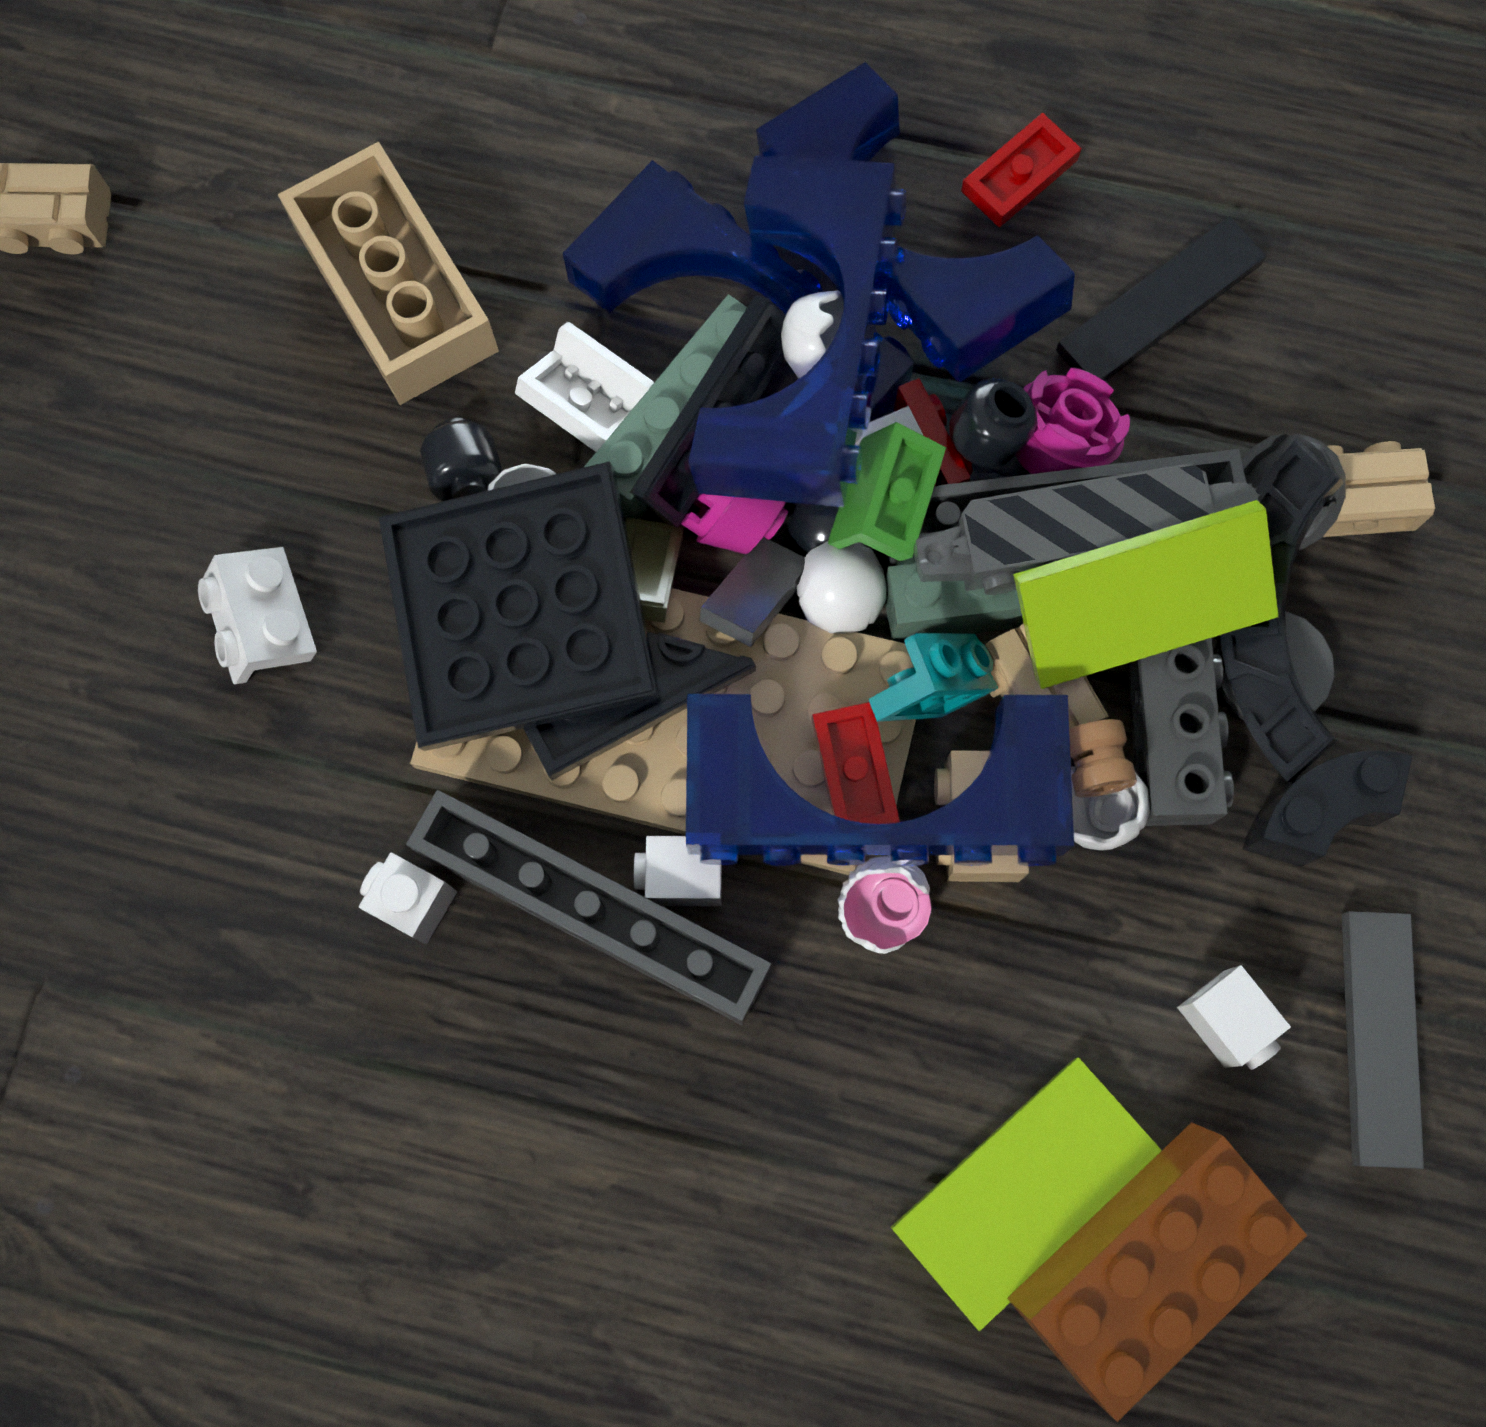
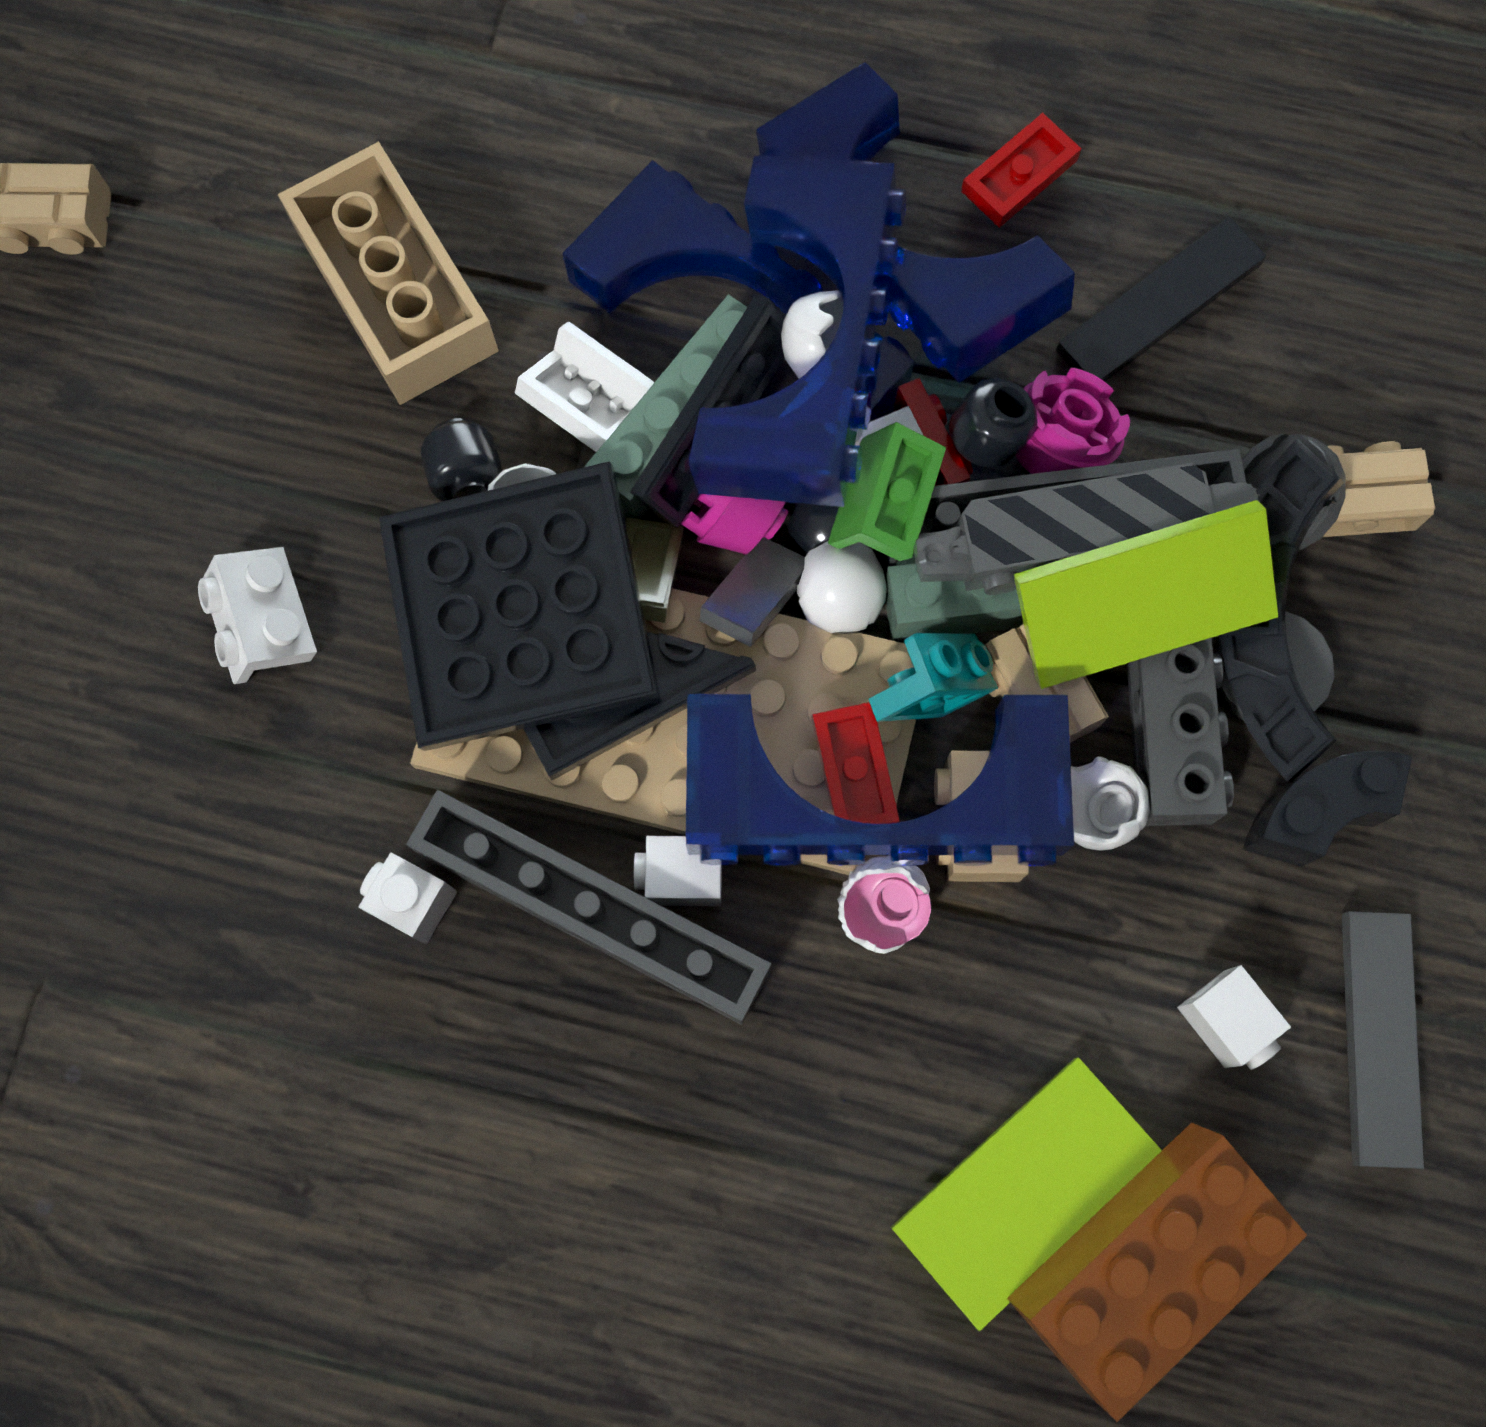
medium nougat wheel [1061,719,1137,798] -> none

